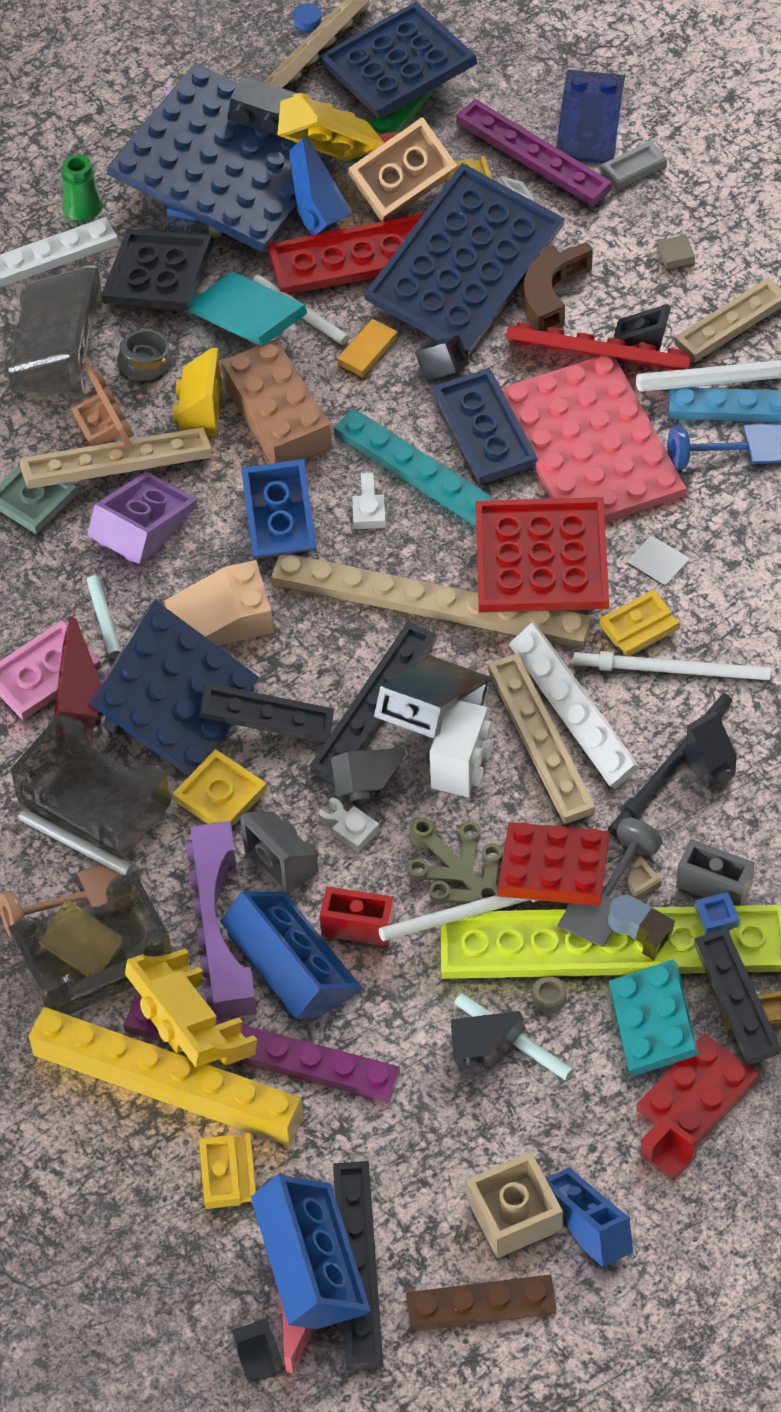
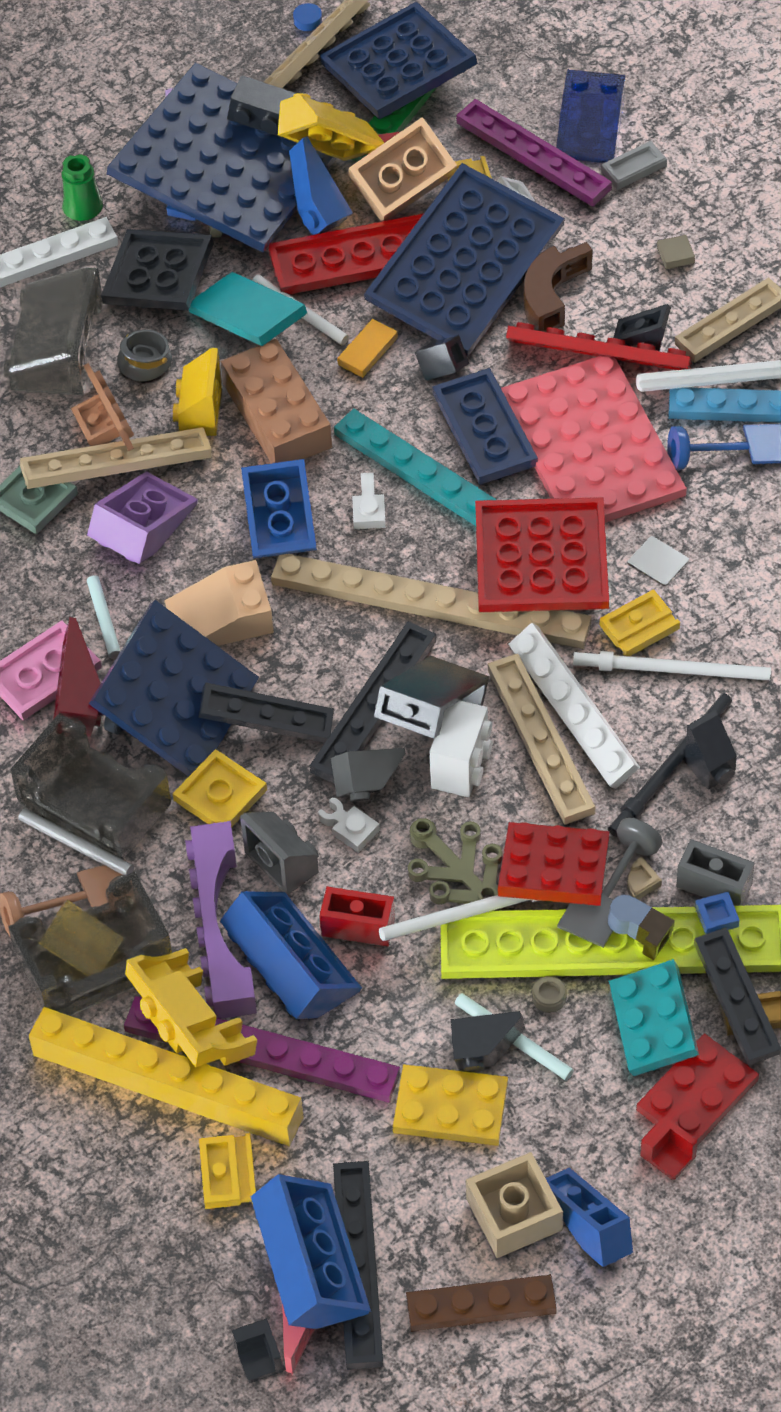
none -> yellow plate [393,1064,508,1146]

